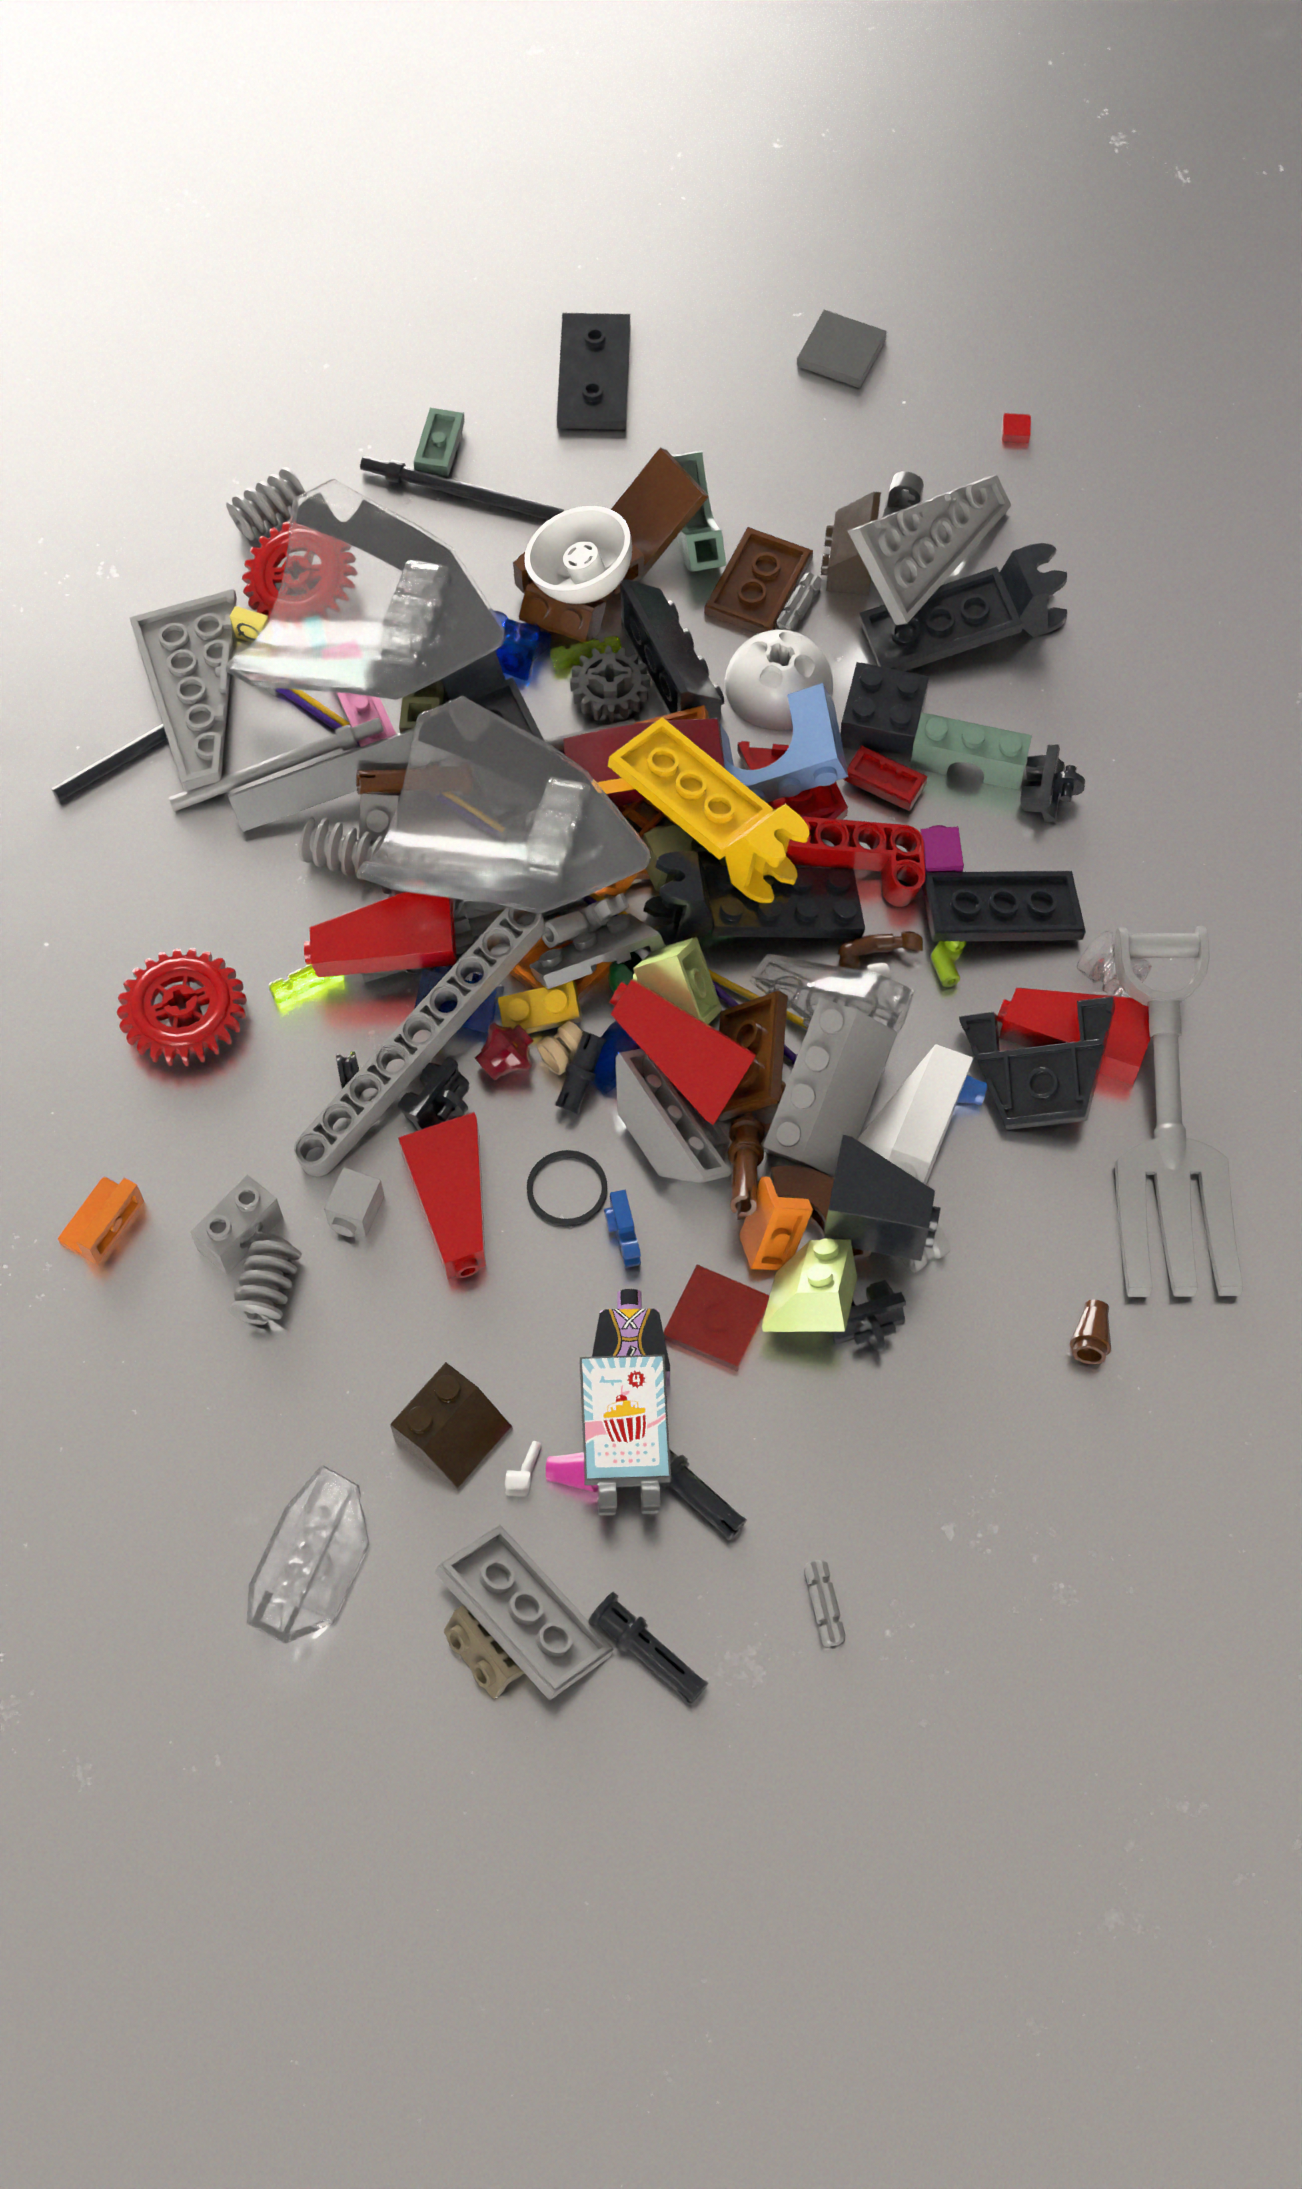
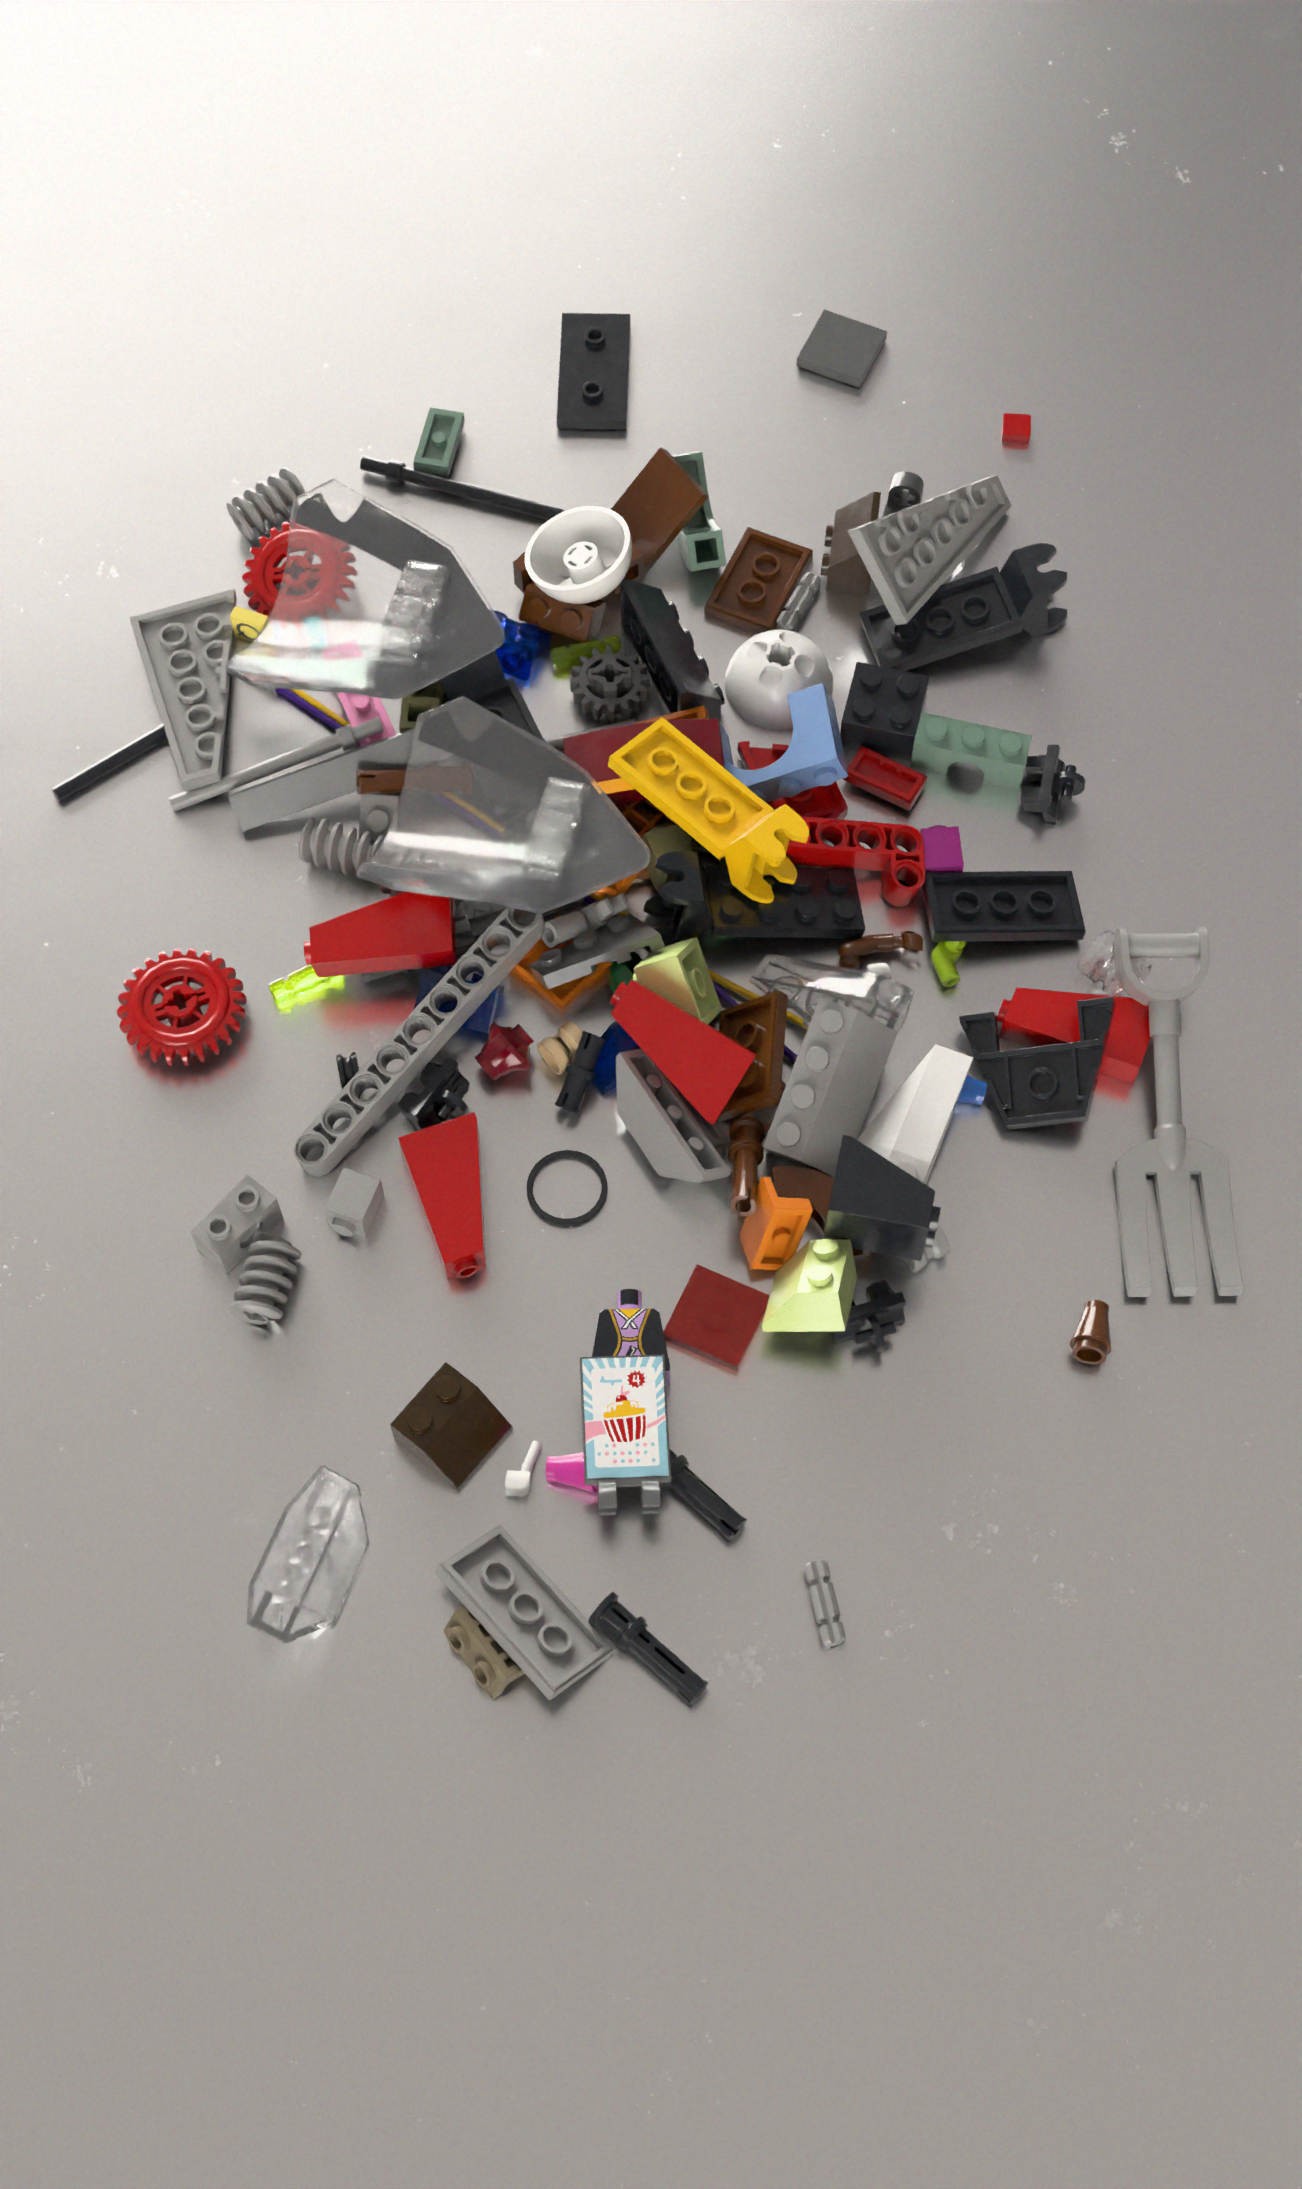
orange panel [58,1177,144,1265] -> none
yellow plate [498,980,583,1034] -> none
blue plate [604,1189,641,1268] -> none

